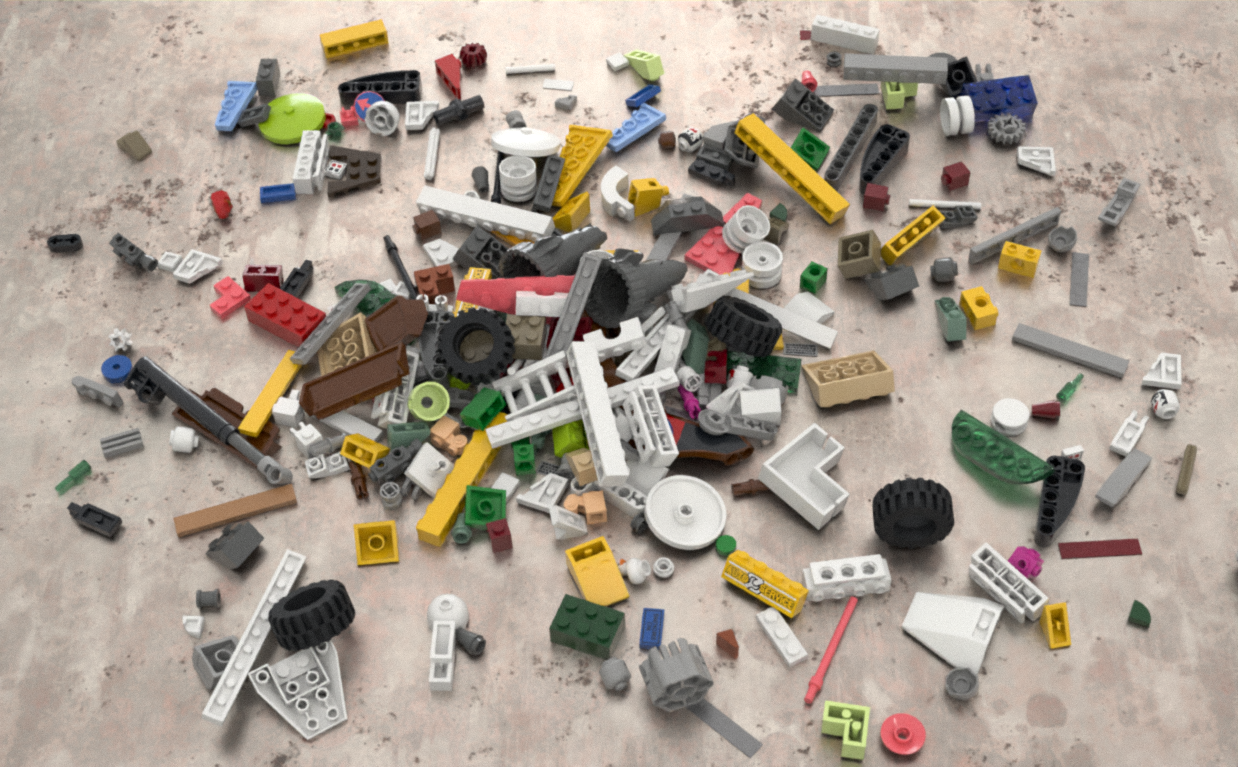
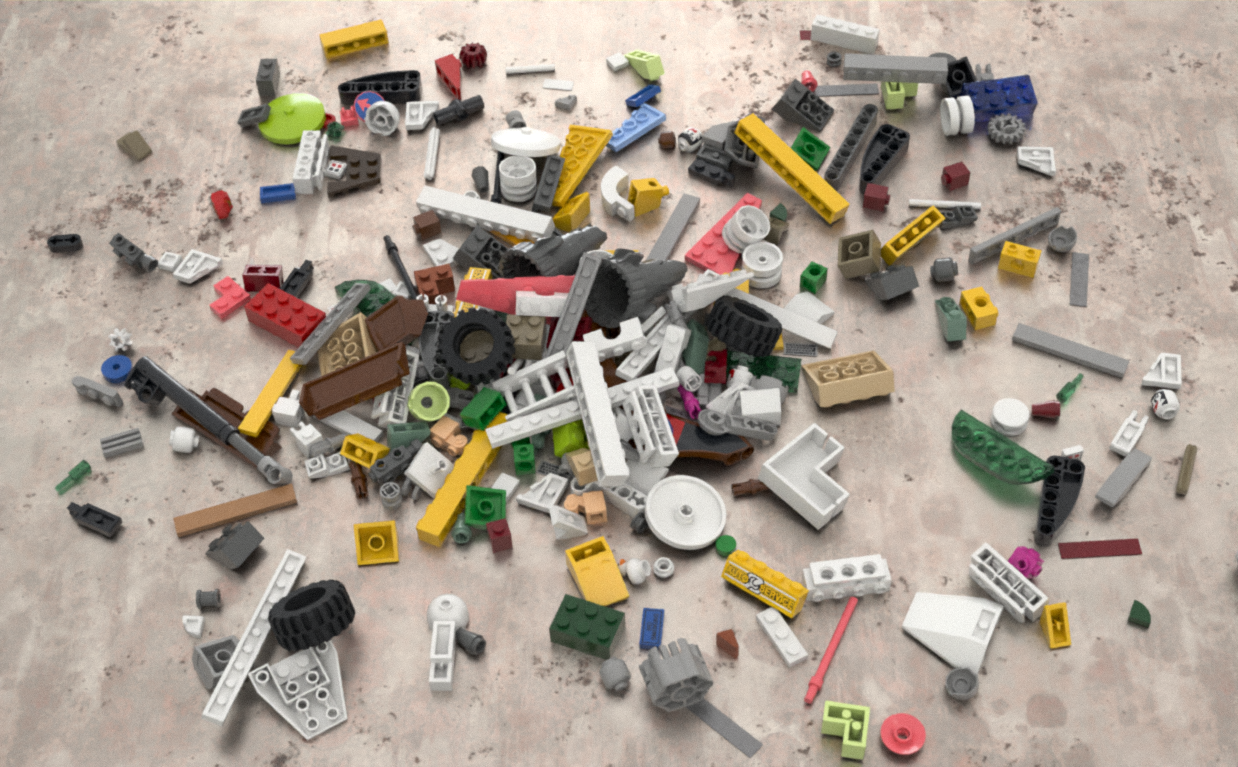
light blue wing [215,81,258,131] -> none
dark grey wedge [651,196,725,235] -> none
black tyre [872,477,955,549] -> none
light grey slope [1098,178,1140,226] -> none

